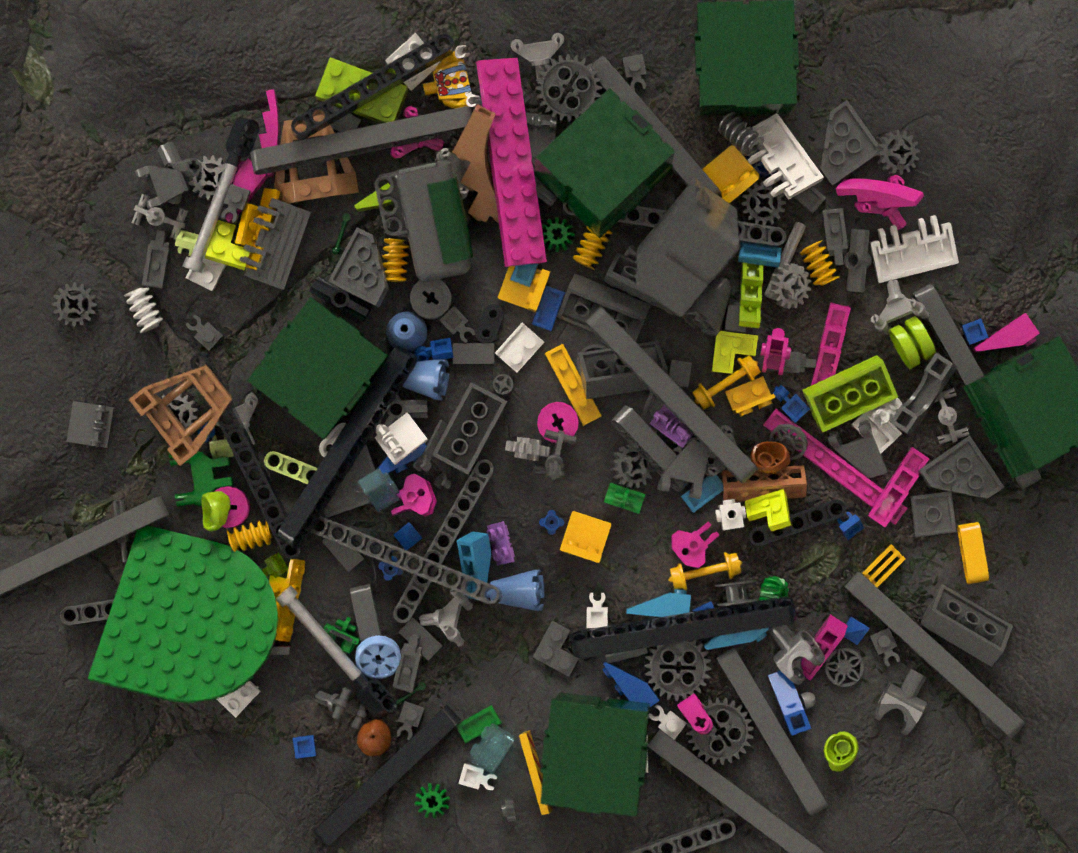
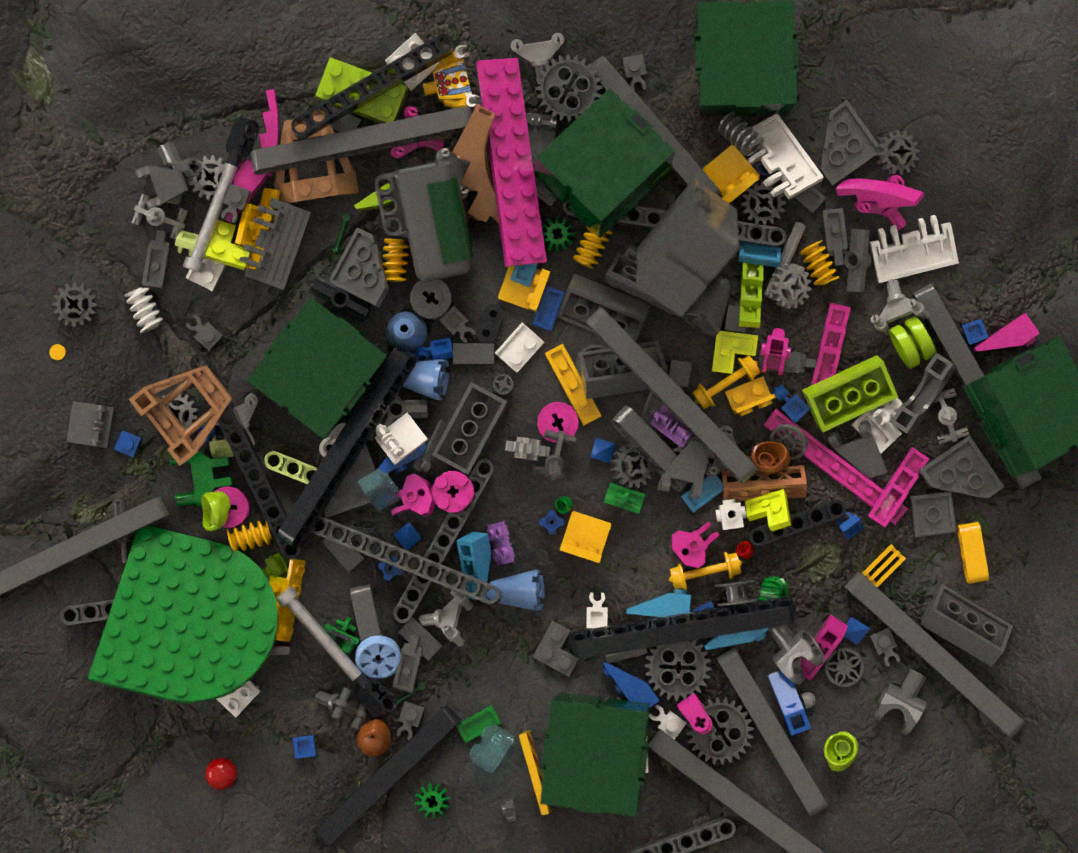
white plate [459,763,497,790] -> none
none -> yellow piece [49,344,66,360]
none -> blue plate [114,430,142,457]
none -> red hair [205,757,237,791]
none -> dark pink plate [432,471,475,513]
none -> green hinge [555,496,573,514]
none -> blue slope [590,438,616,463]
none -> red hinge [736,541,754,559]

